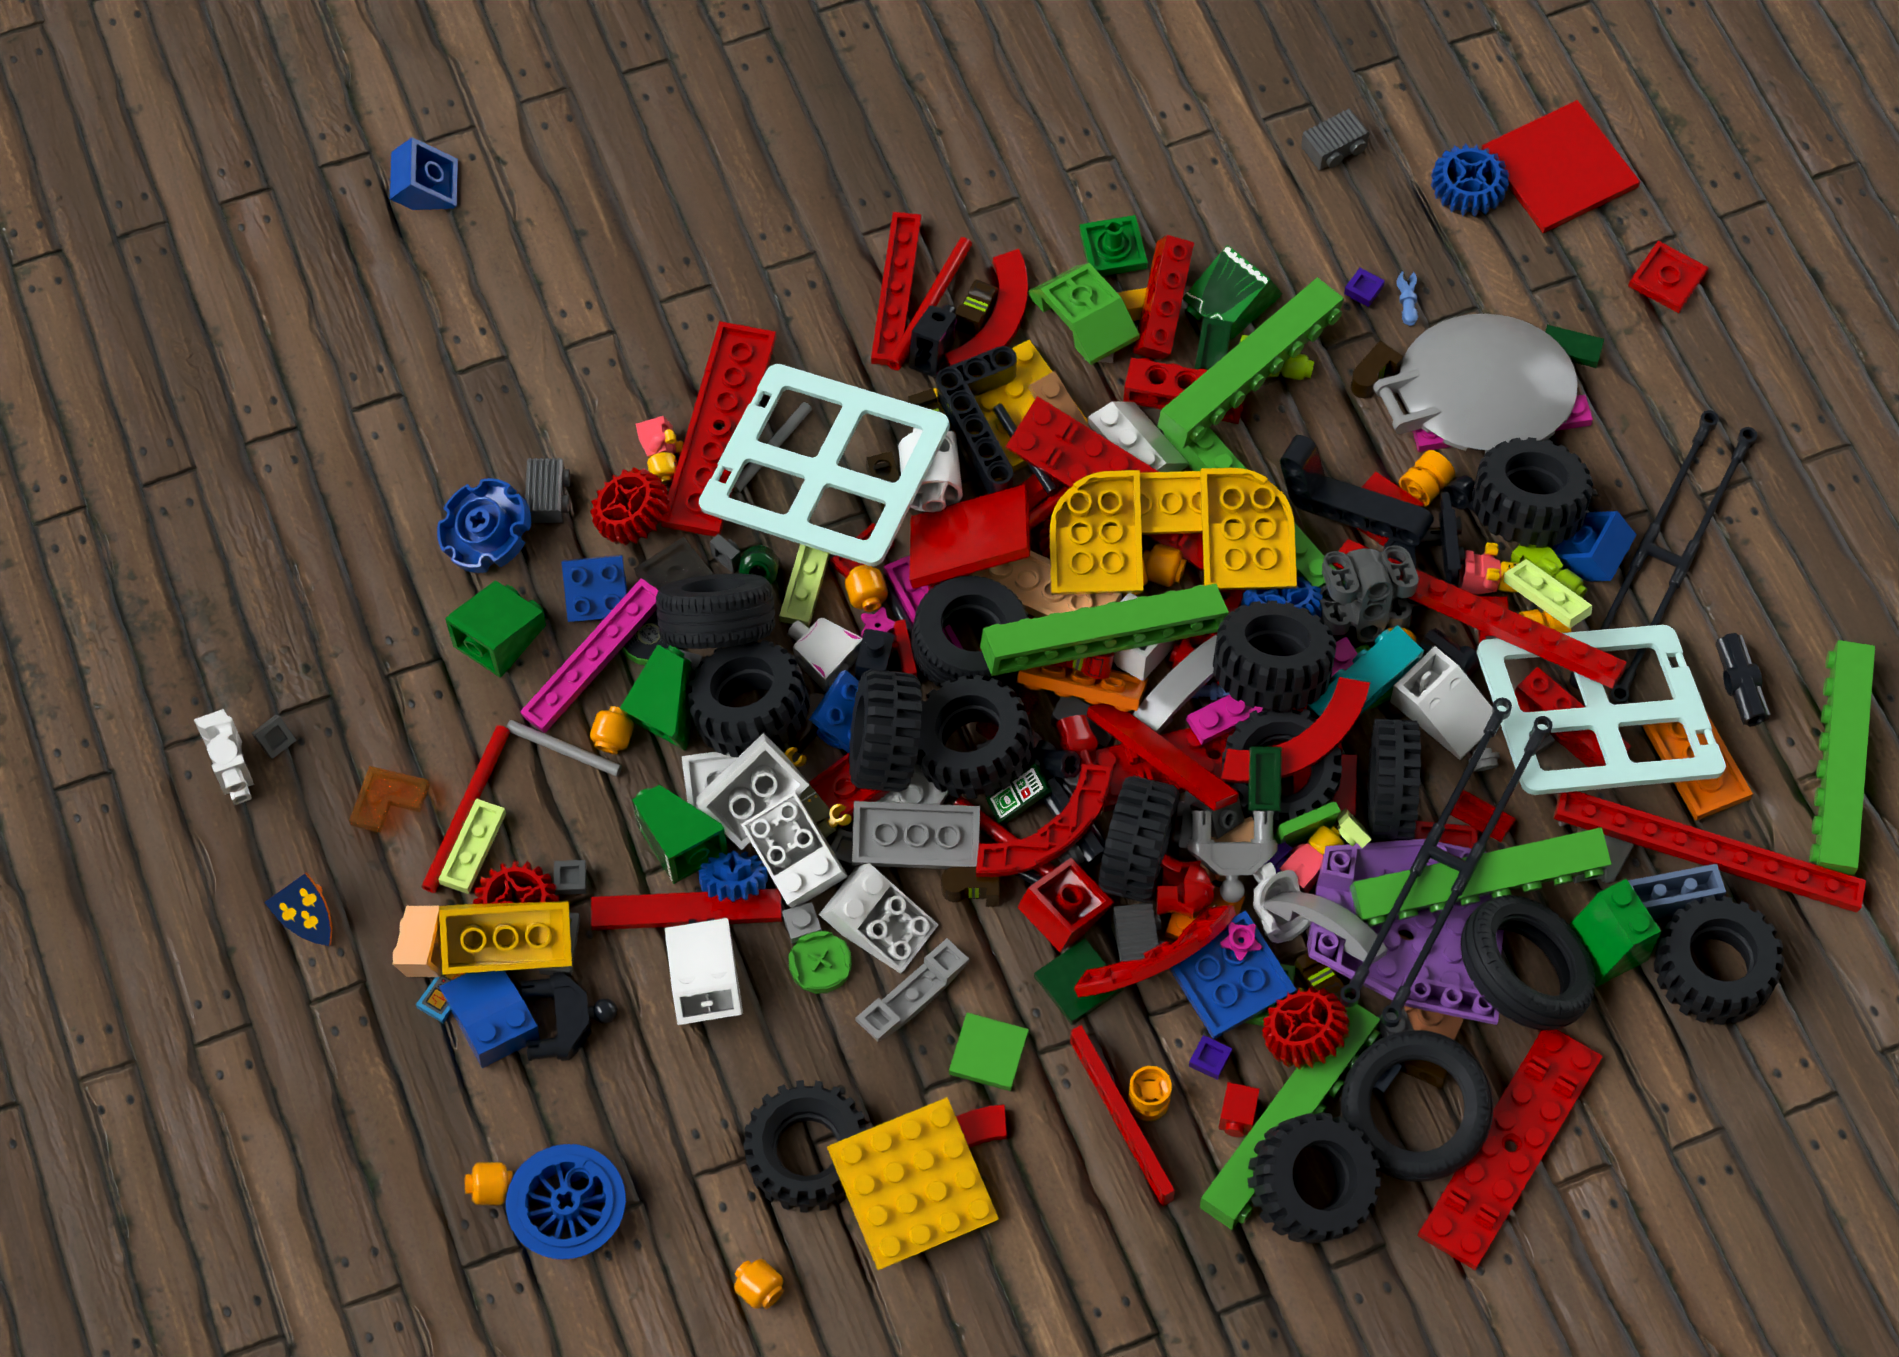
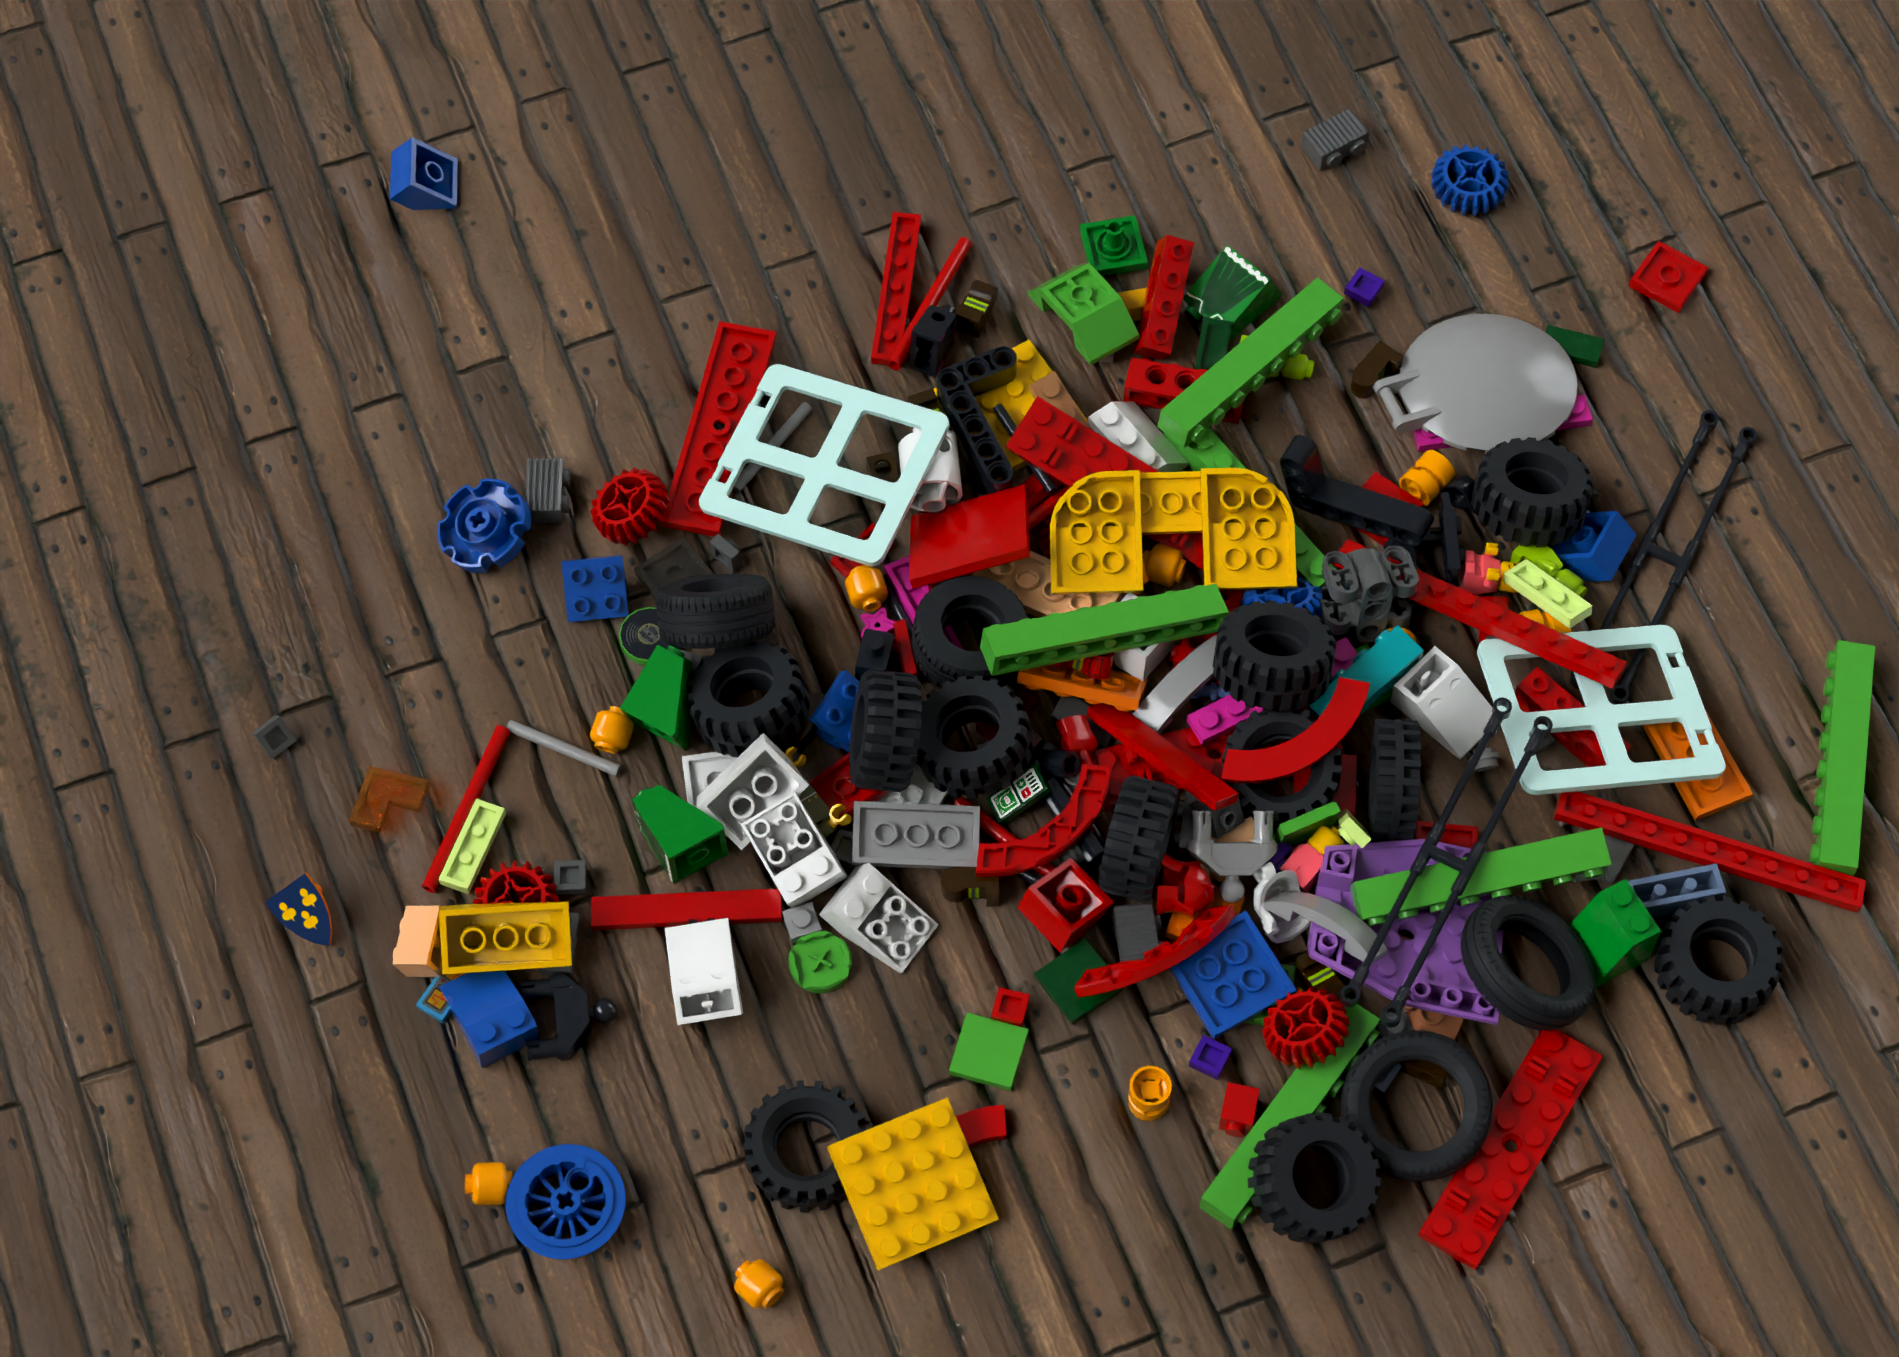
white hips [194,709,254,805] -> none
green slope [445,580,546,678] -> none
dark pink plate [520,578,659,733] -> none
piece [636,416,684,485] -> none
blue gear [699,851,768,902] -> none
dark green head [739,545,779,584] -> none
yellowish green plate [779,544,830,628] -> none
white torso [788,618,862,693] -> none
light grey slope [855,938,969,1041] -> none
red tile [945,248,1028,367] -> none
red tile [1070,1025,1175,1206] -> none
dark pink plate [1220,922,1262,961] -> none
dark green tile [1248,746,1282,811] -> none
medium blue piece [1397,271,1418,326] -> none
black piece [1419,628,1481,678] -> none
red tile [1450,790,1516,842] -> none
red tile [1481,100,1641,233] -> none
black piece [1715,633,1770,727] -> none
none -> red plate [991,987,1030,1027]

